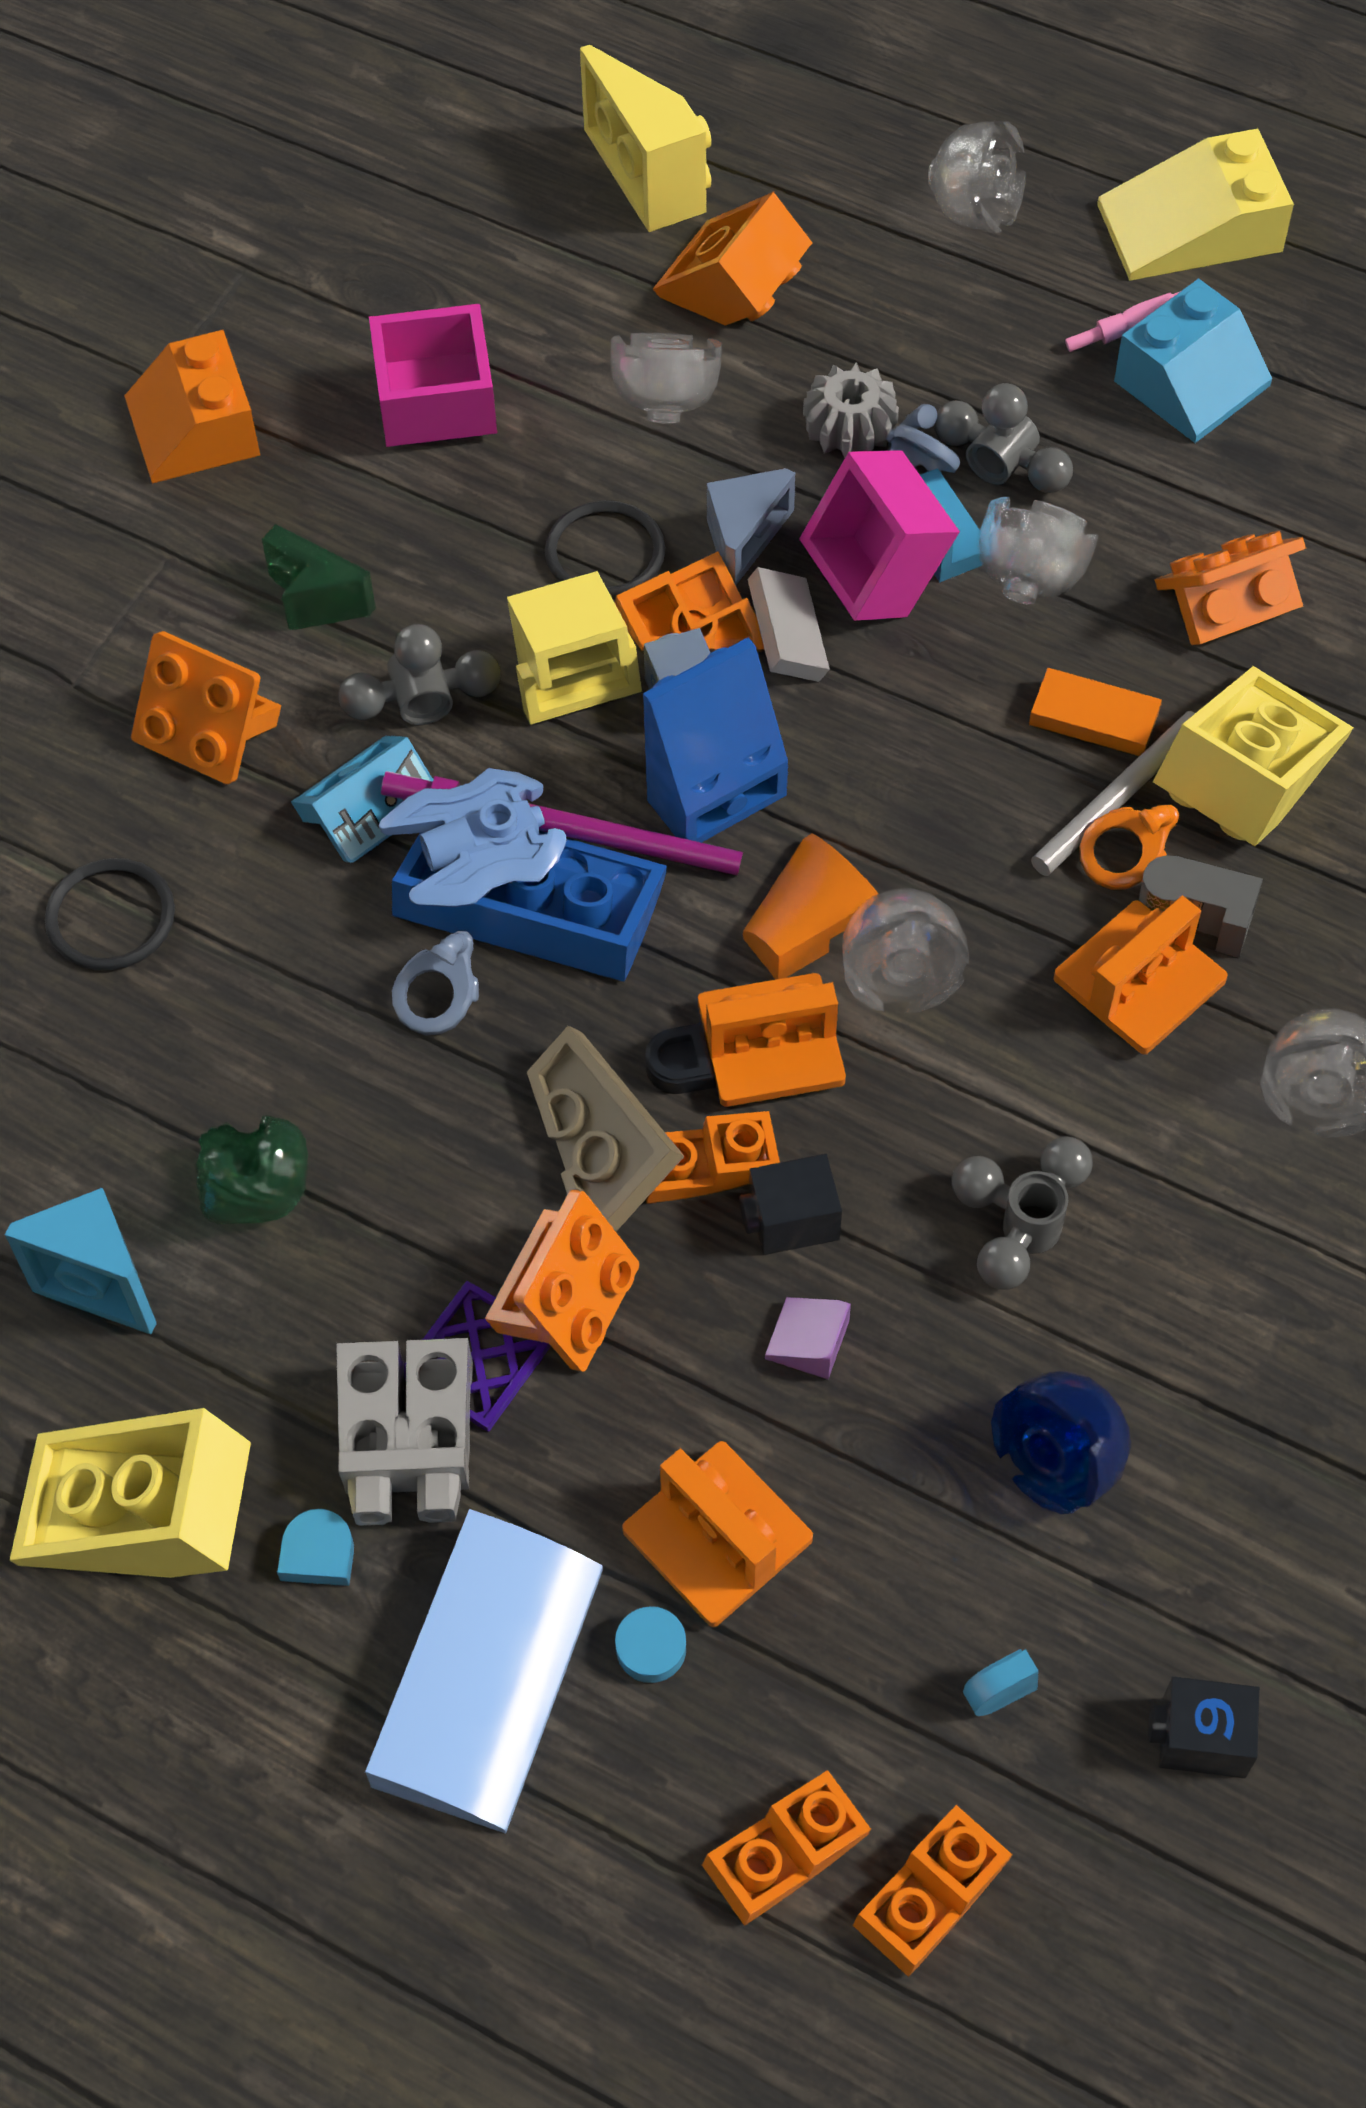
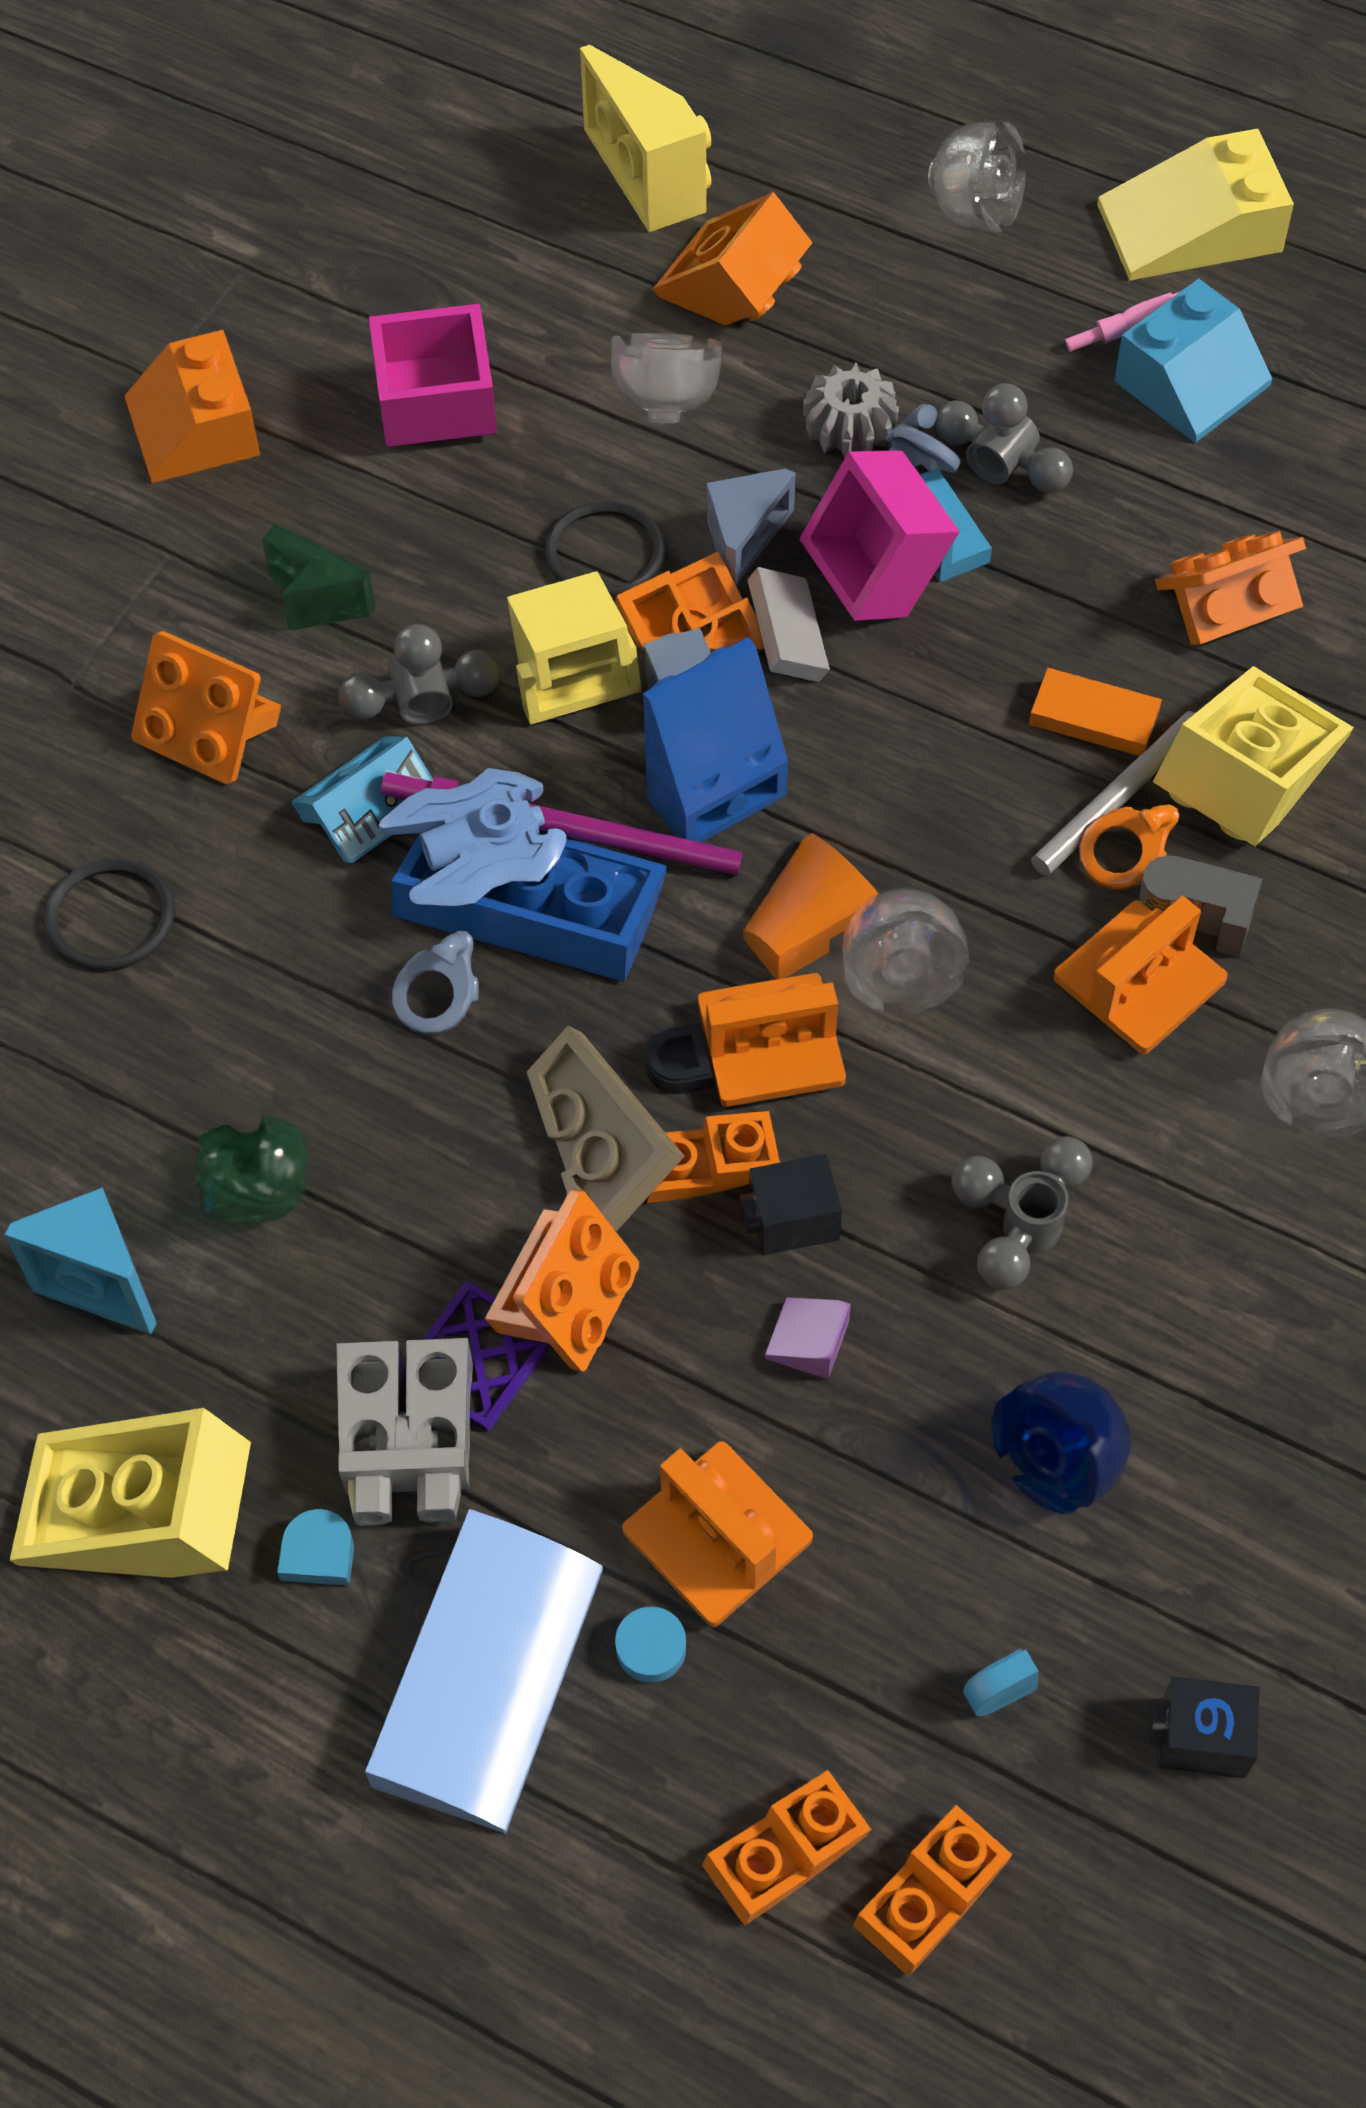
clear cylinder [977,497,1099,604] -> none

